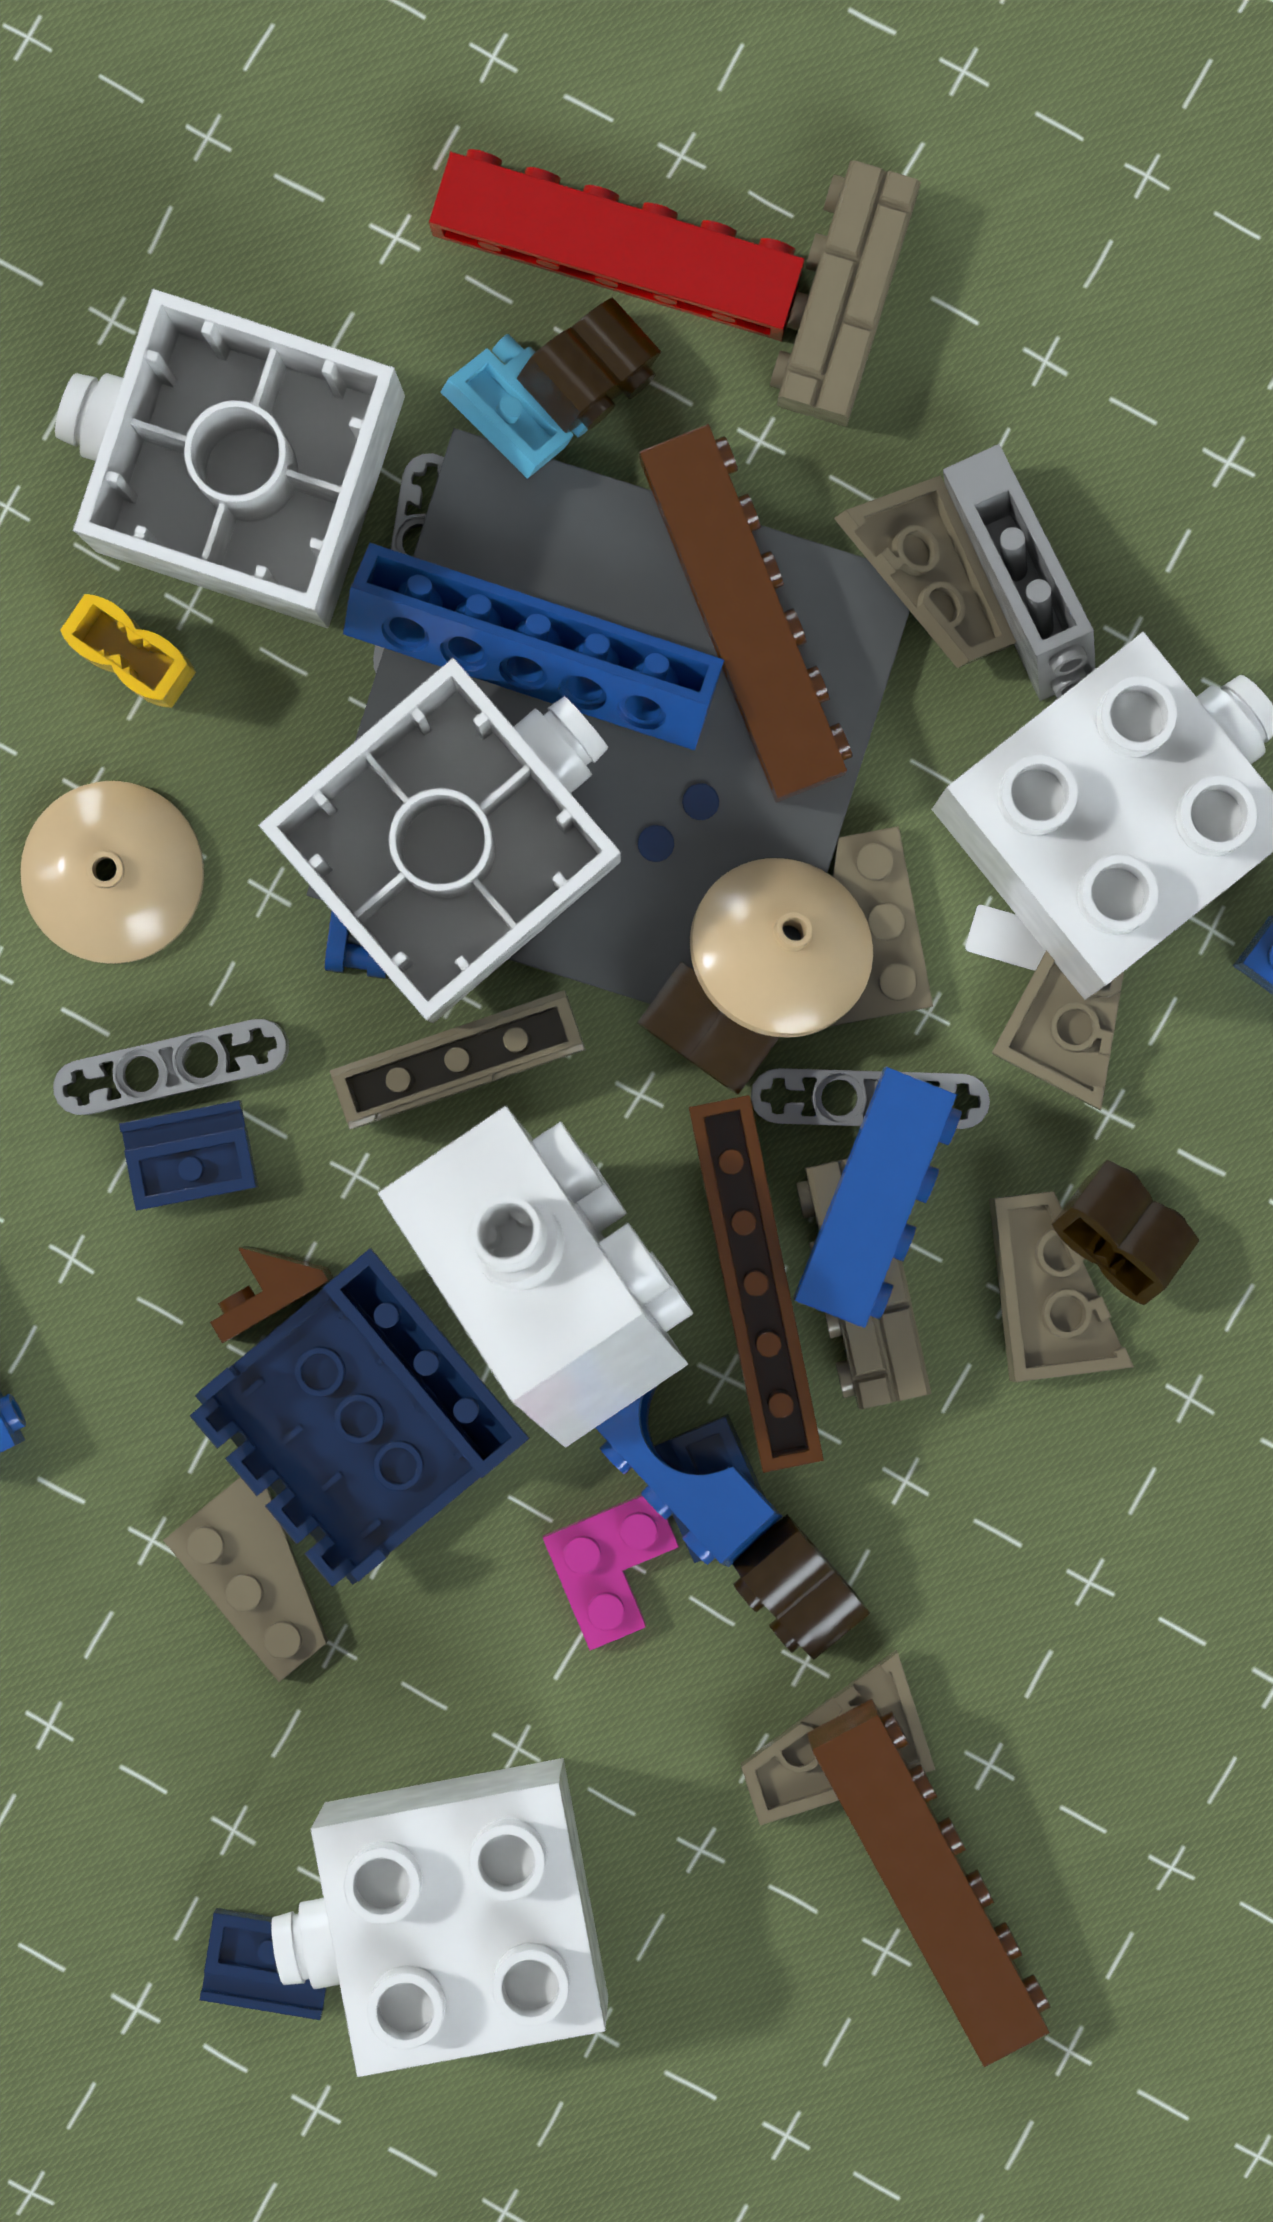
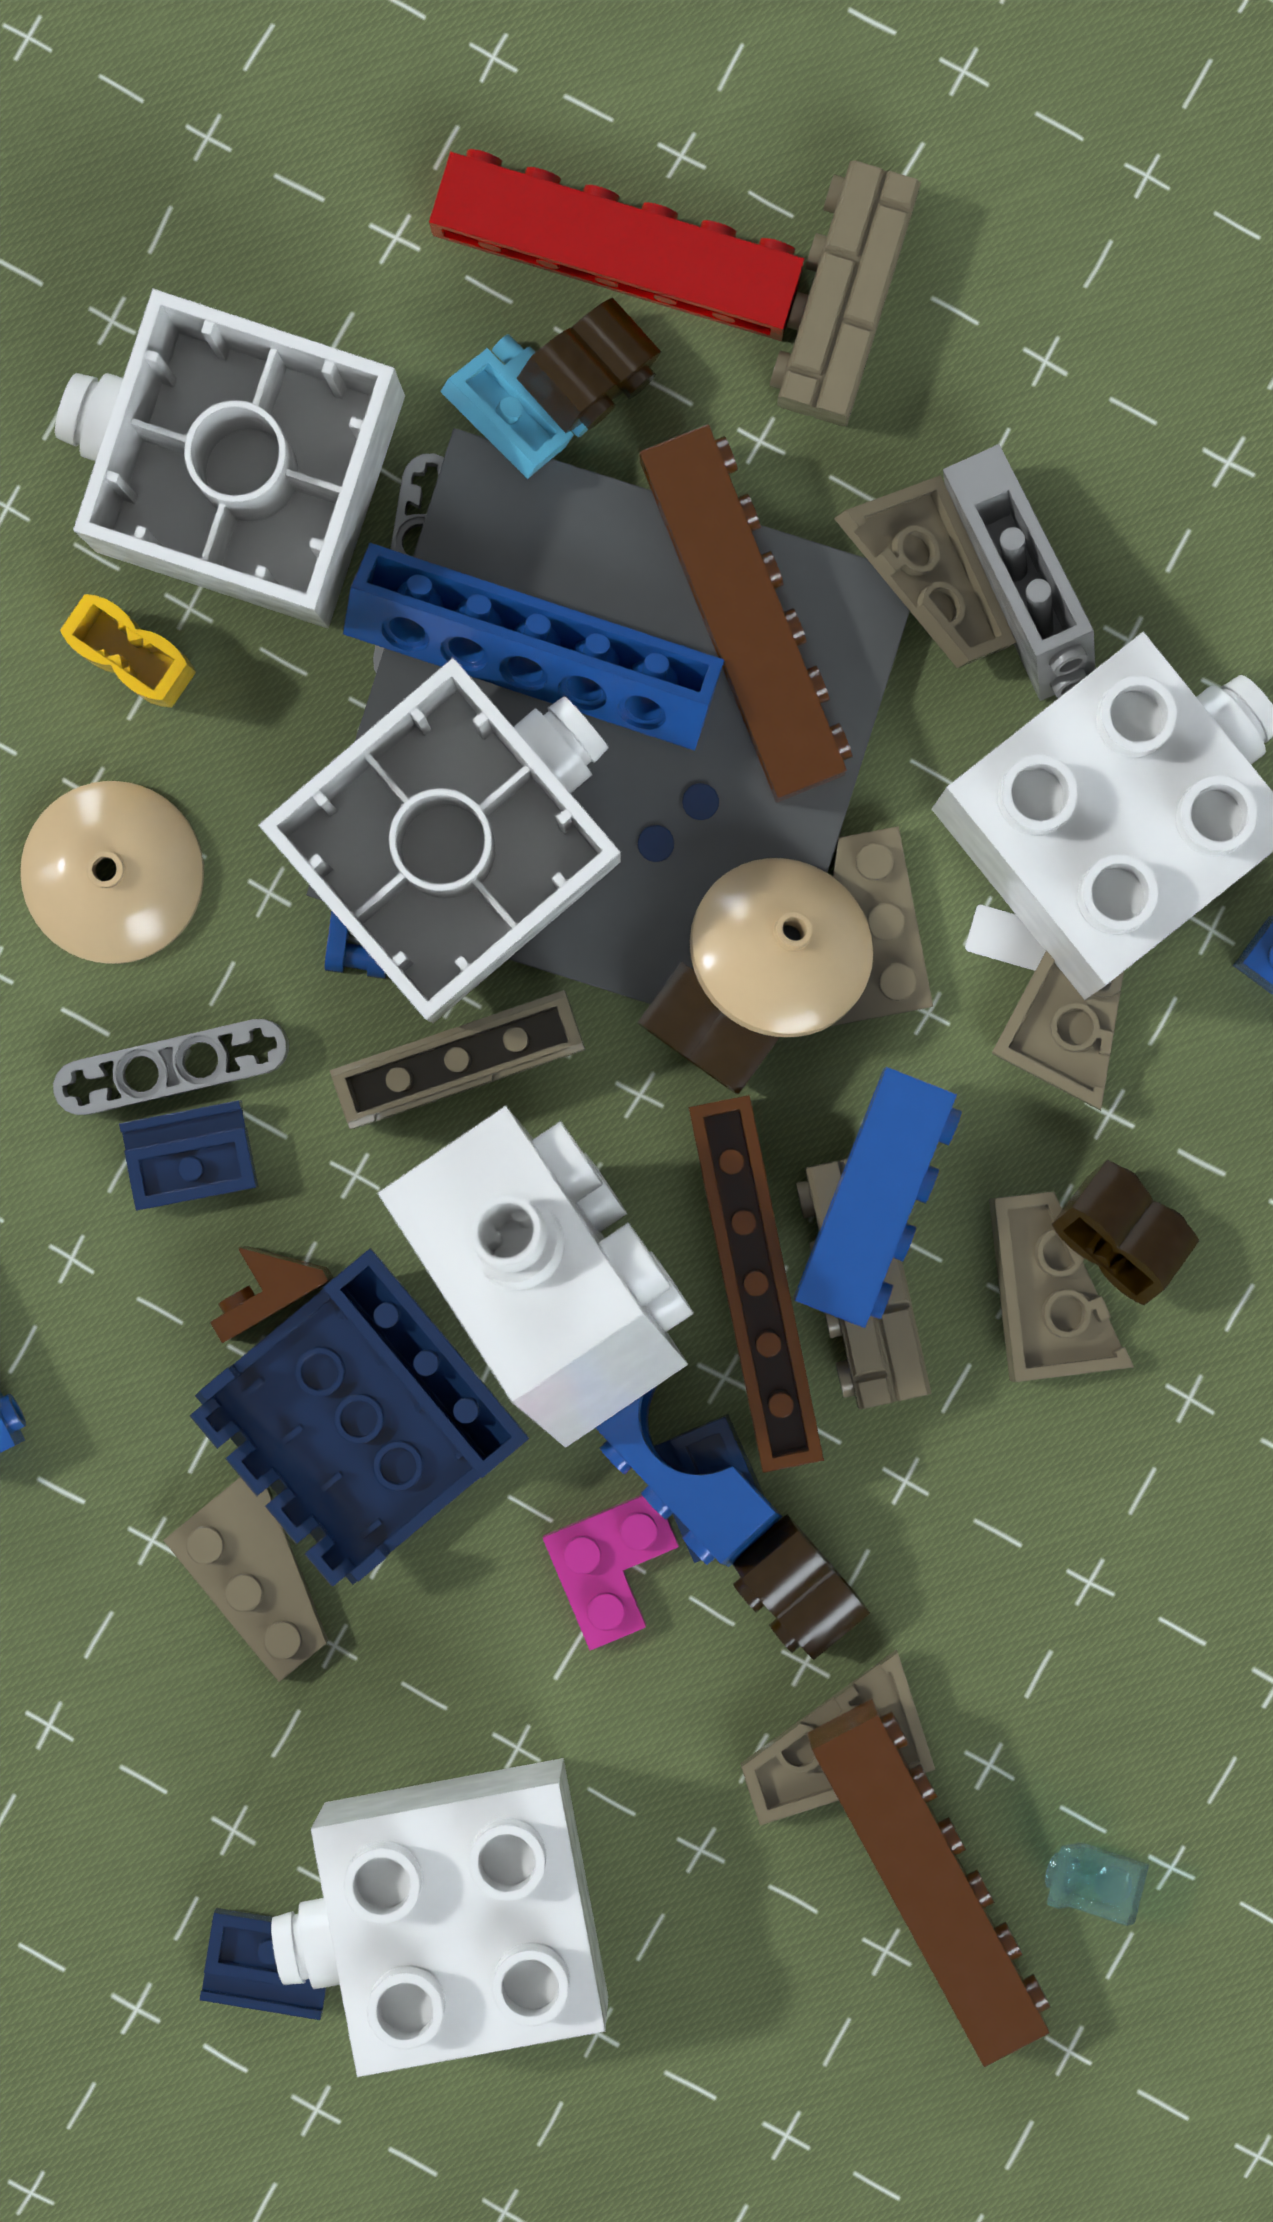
light grey beam [750,1068,990,1129] -> none
none -> clear light blue bracket [1045,1842,1149,1926]

